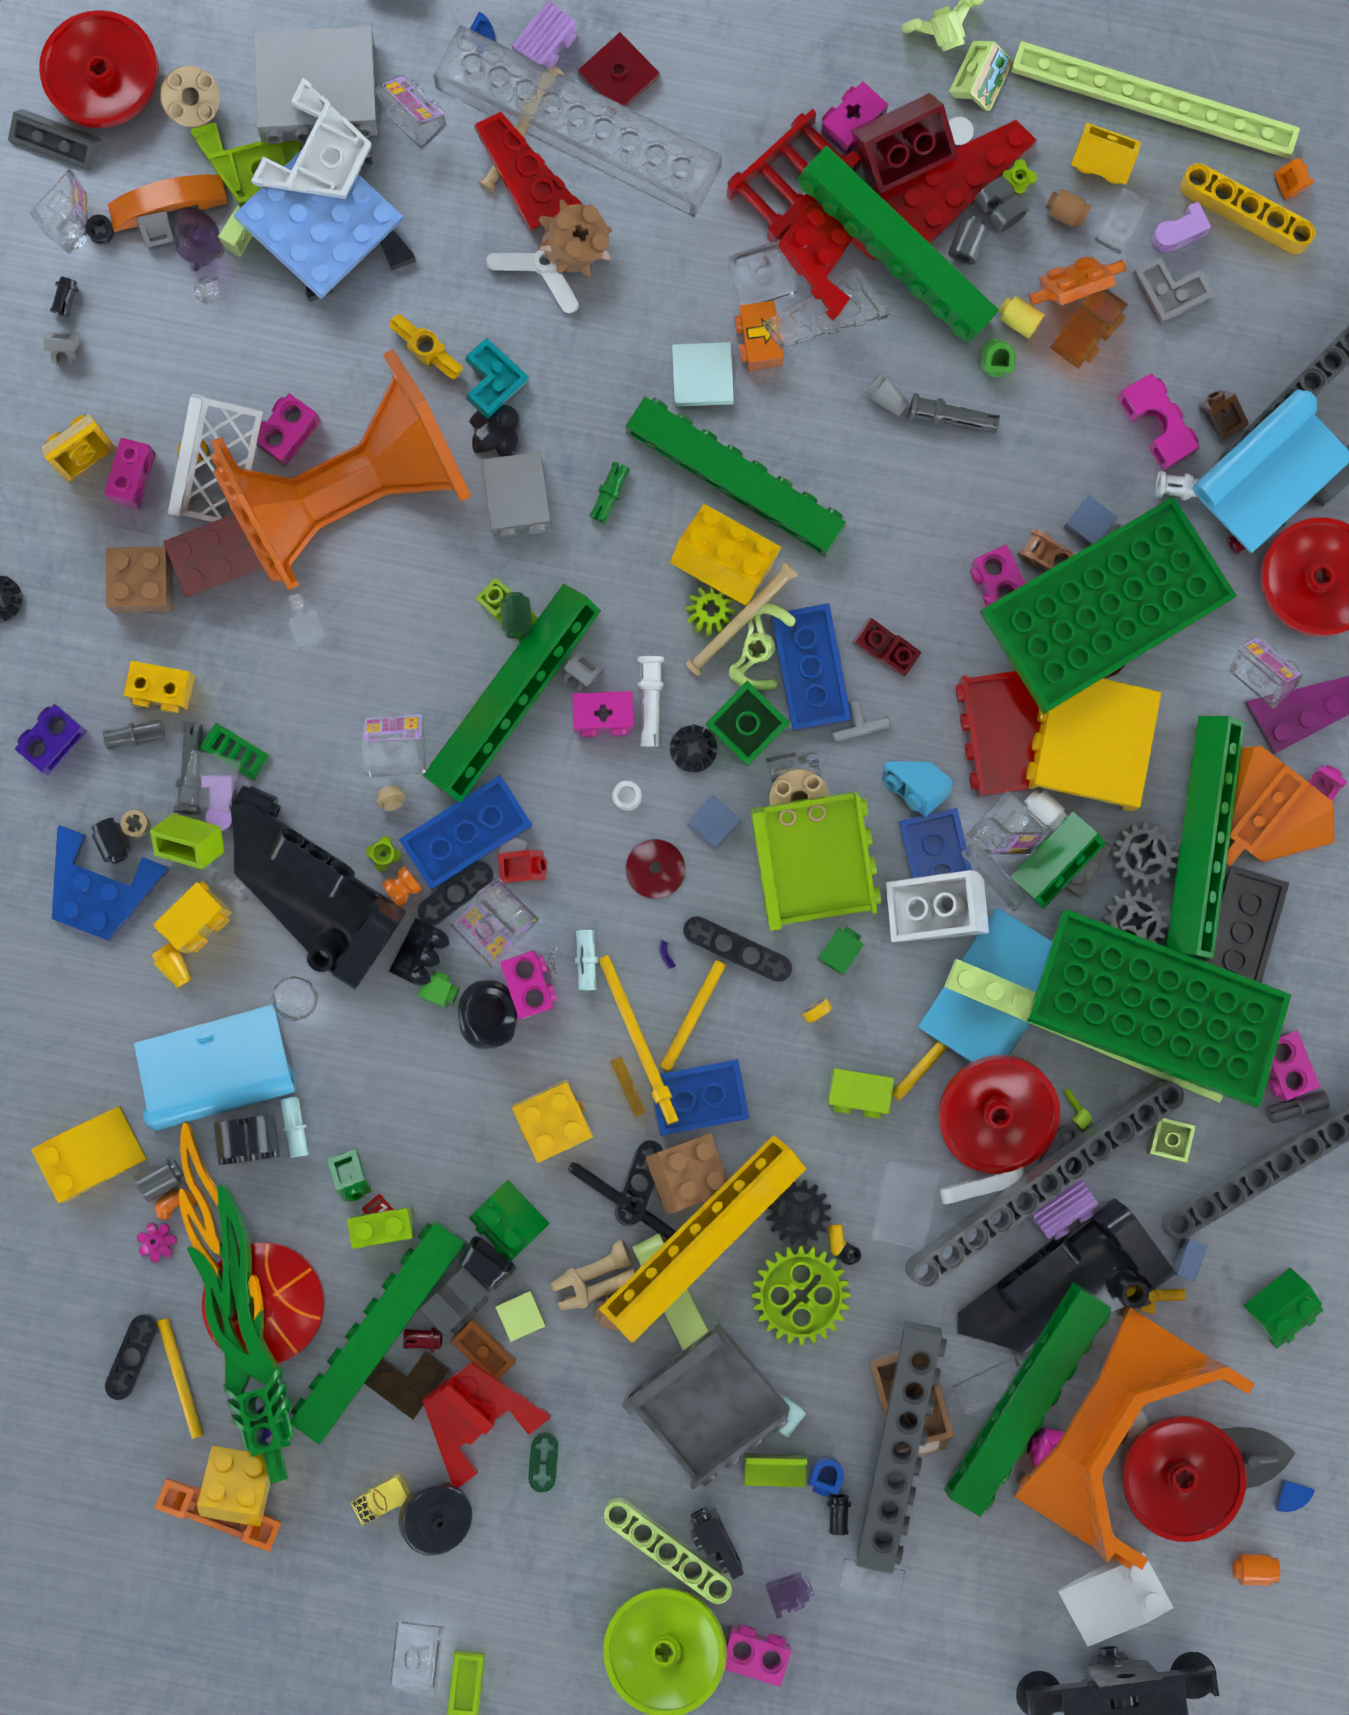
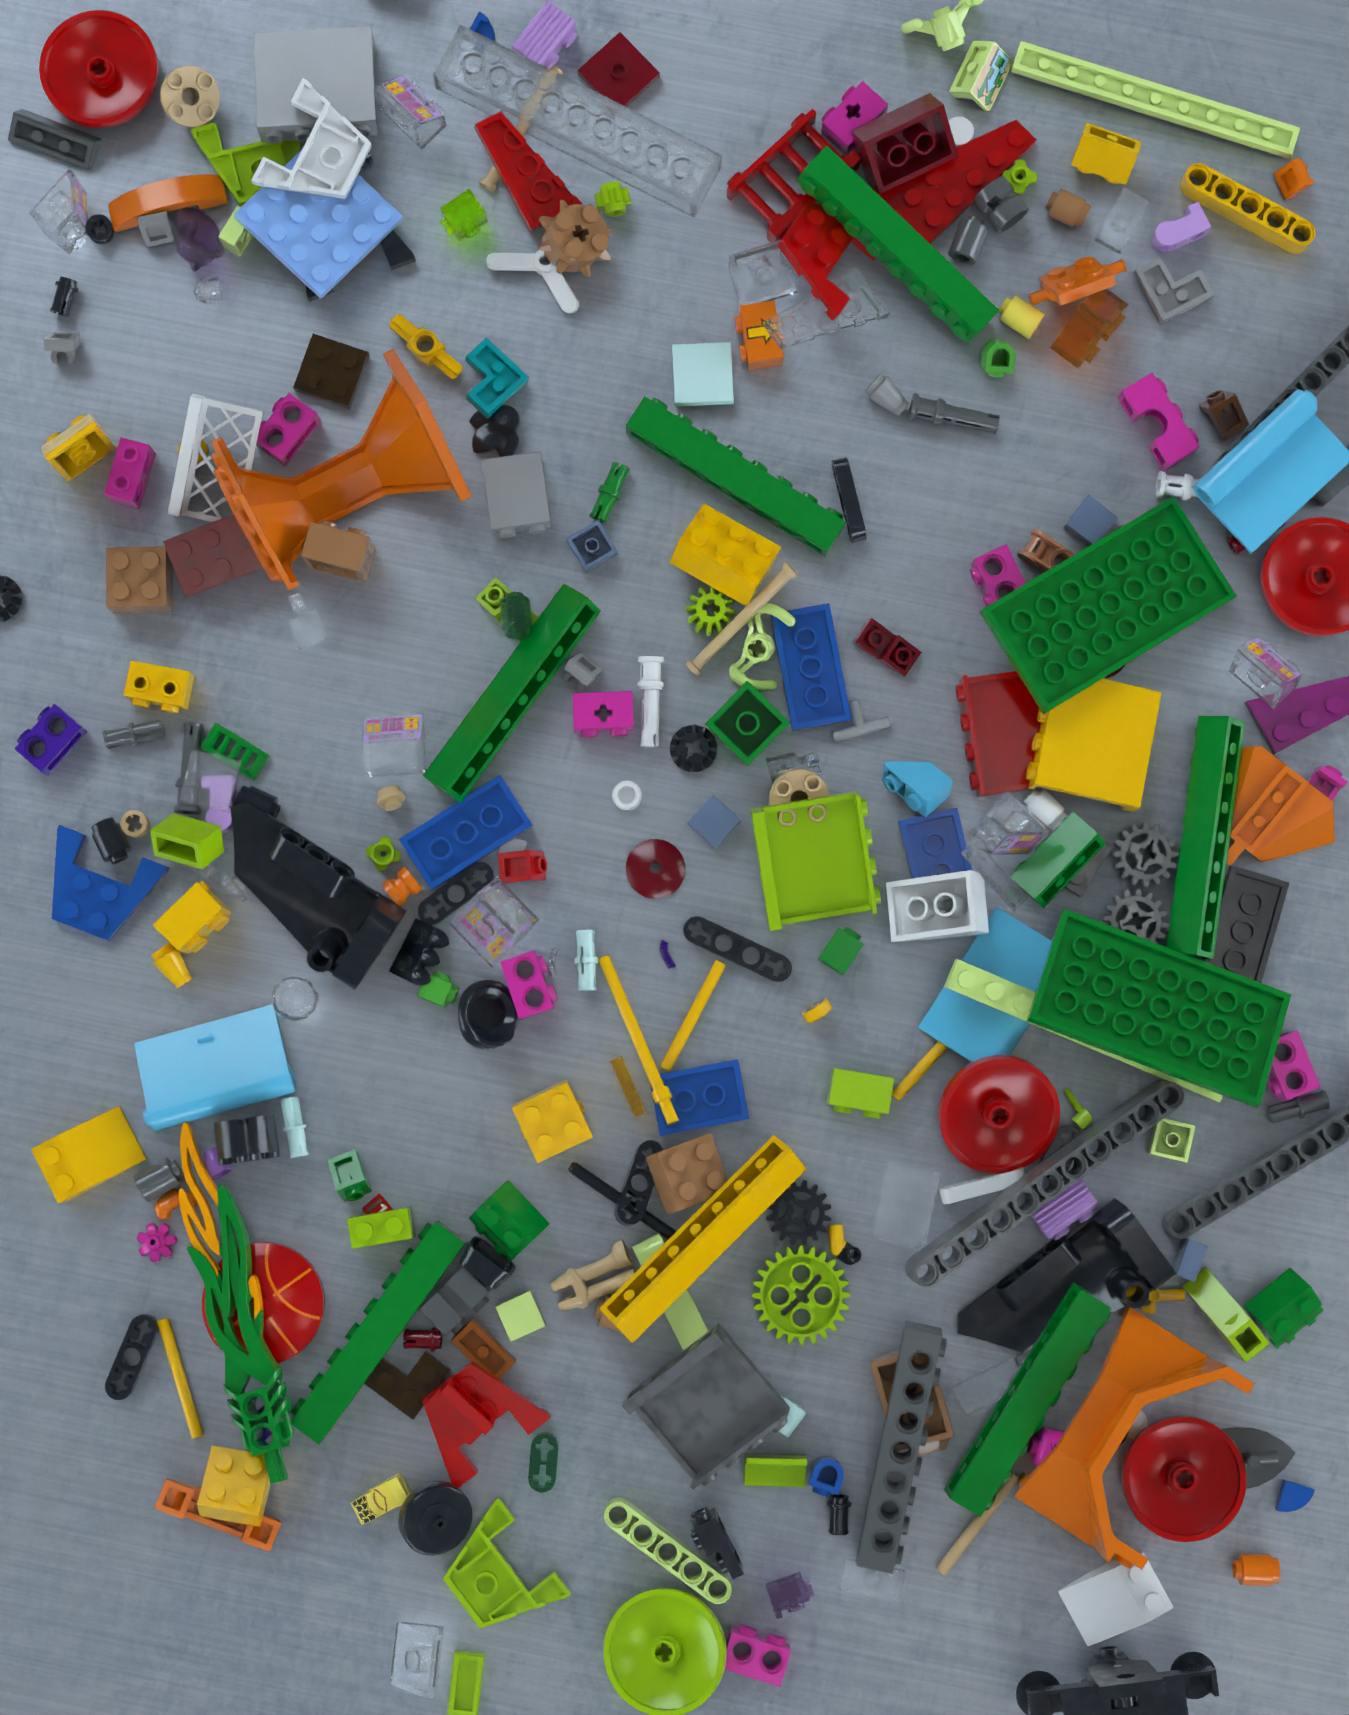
none -> medium lavender hose [203,1147,233,1180]
none -> dark brown plate [293,333,370,410]
none -> medium nougat brick [301,520,375,583]
none -> clear neon green brick [440,189,488,241]
none -> lime wing [443,1497,572,1629]
none -> sand blue piece [566,520,618,573]
none -> lime gear [594,181,631,217]
none -> black beam [831,457,867,543]
none -> tan bar [936,1472,1020,1576]
none -> lime slope [1182,1267,1270,1362]

